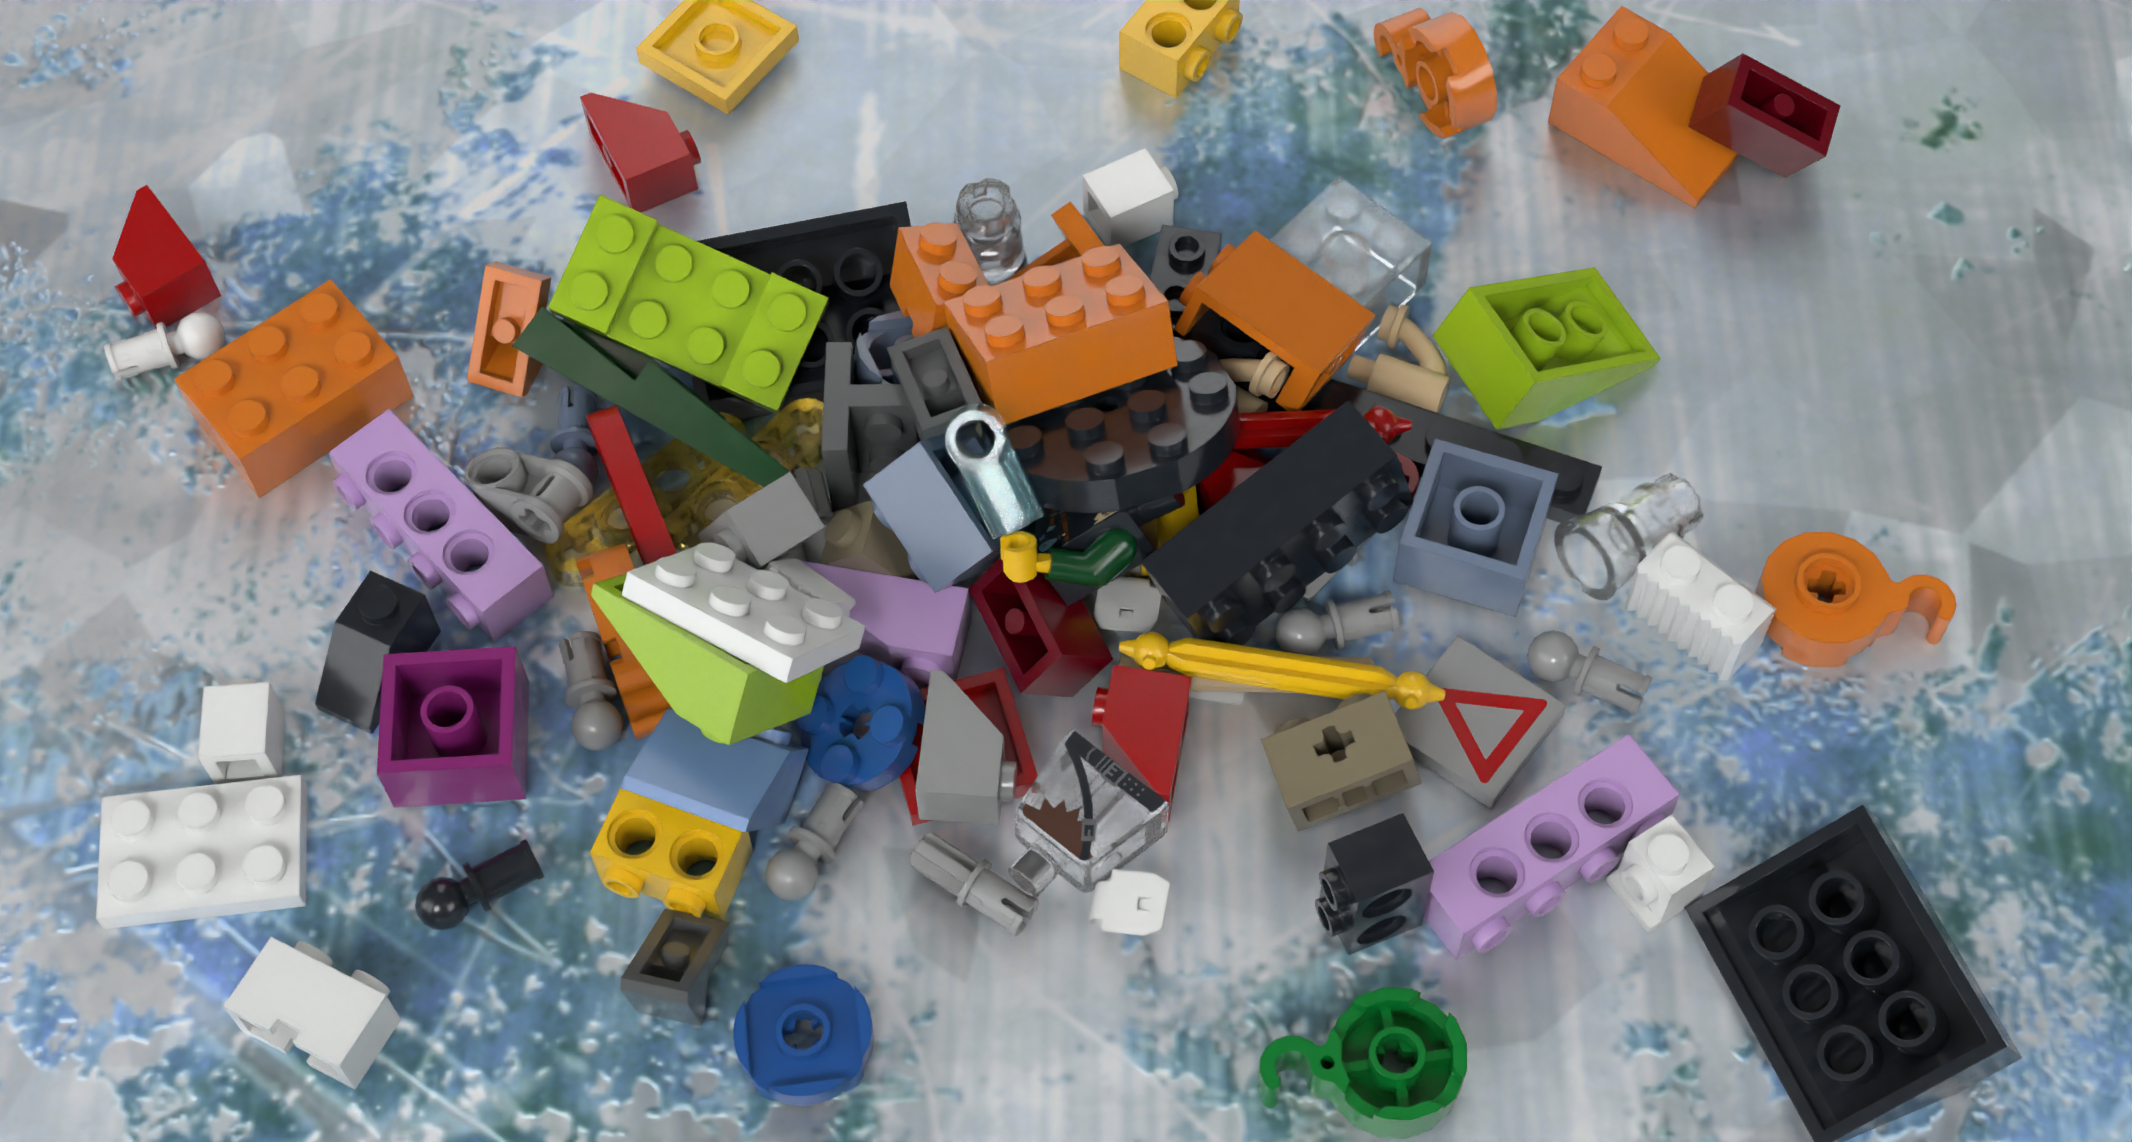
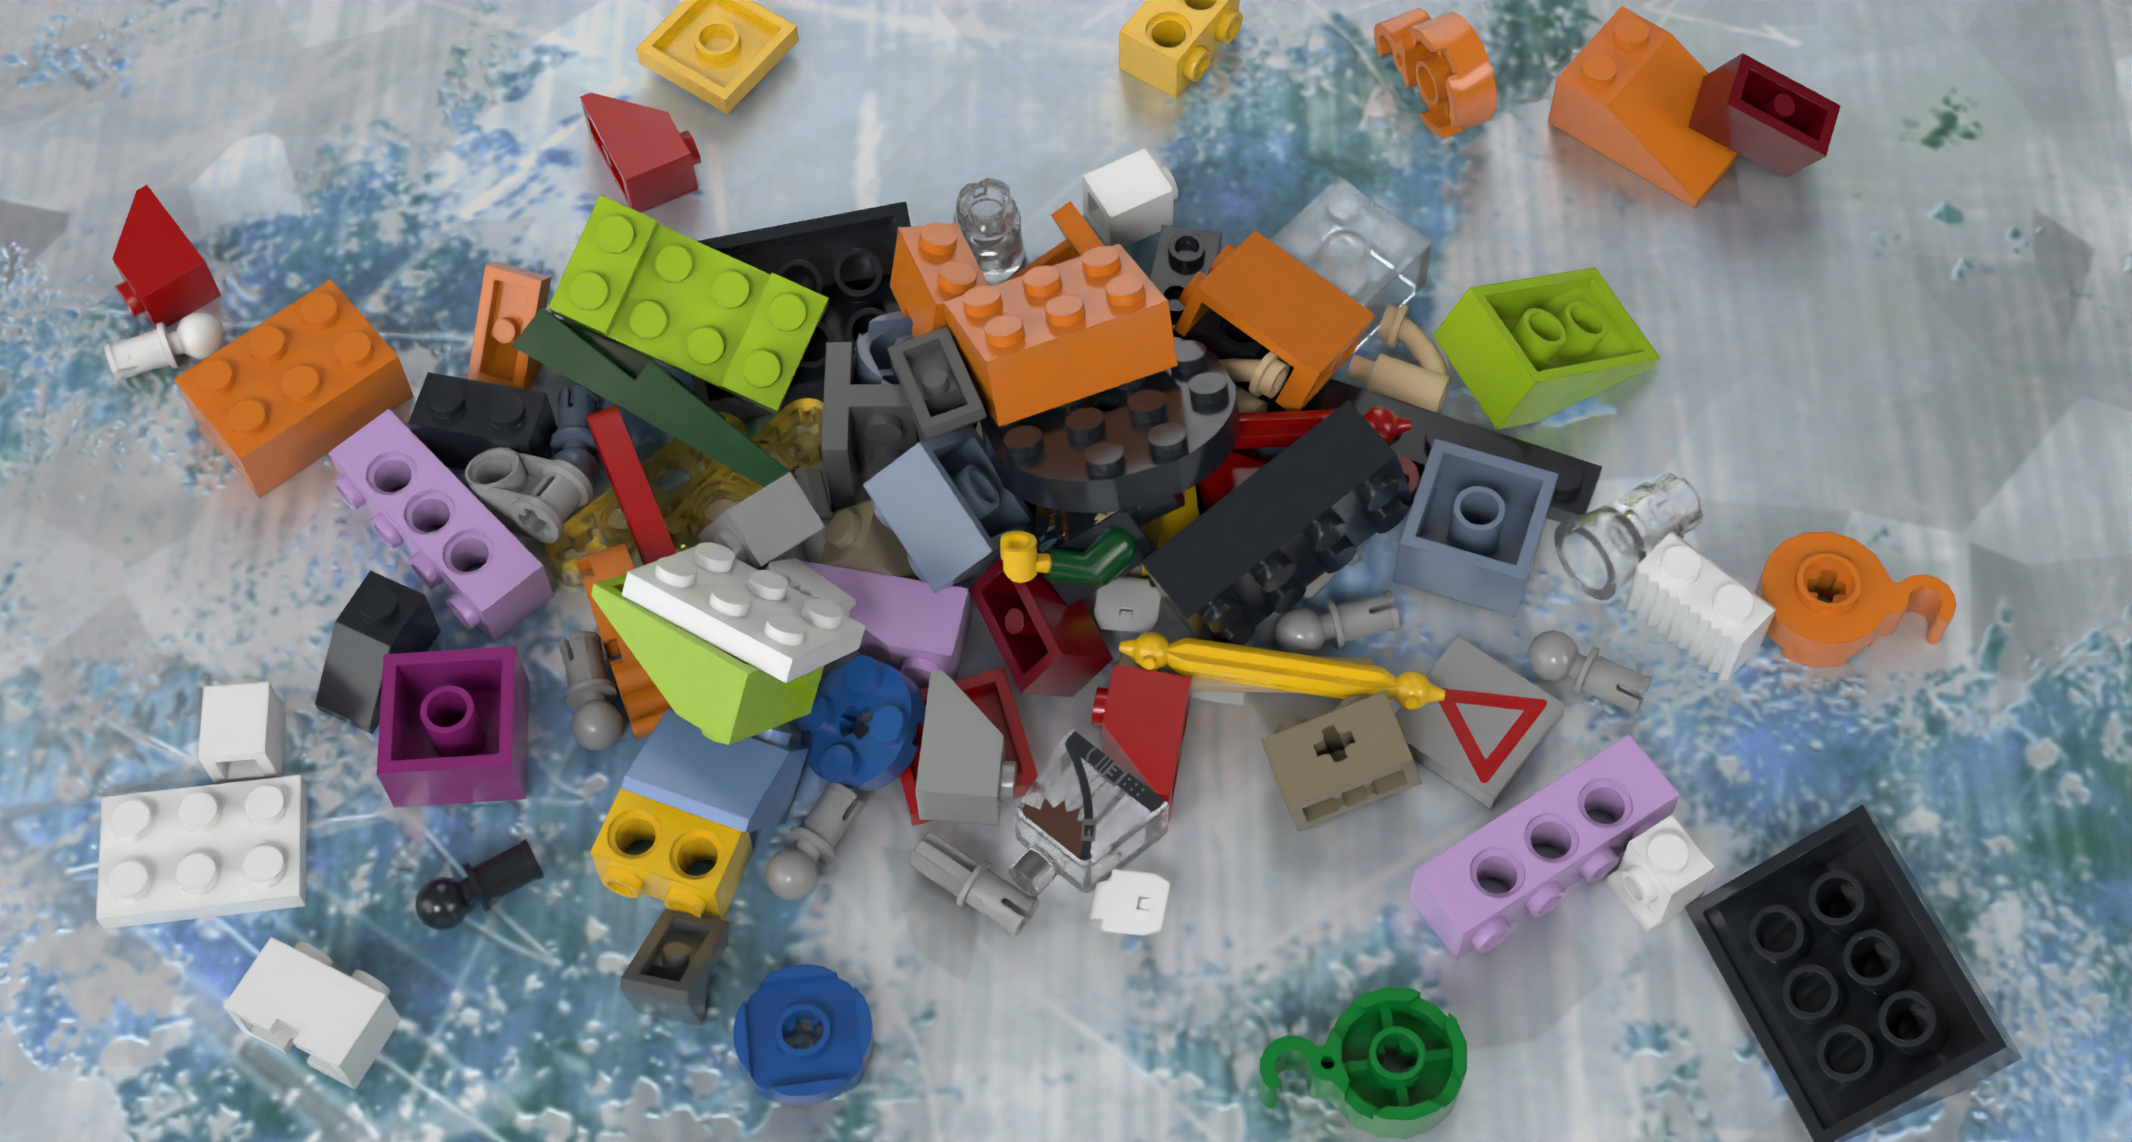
clear light blue piece [945,403,1044,539] -> none
black brick [1315,813,1434,955] -> none
none -> black brick [408,372,557,470]

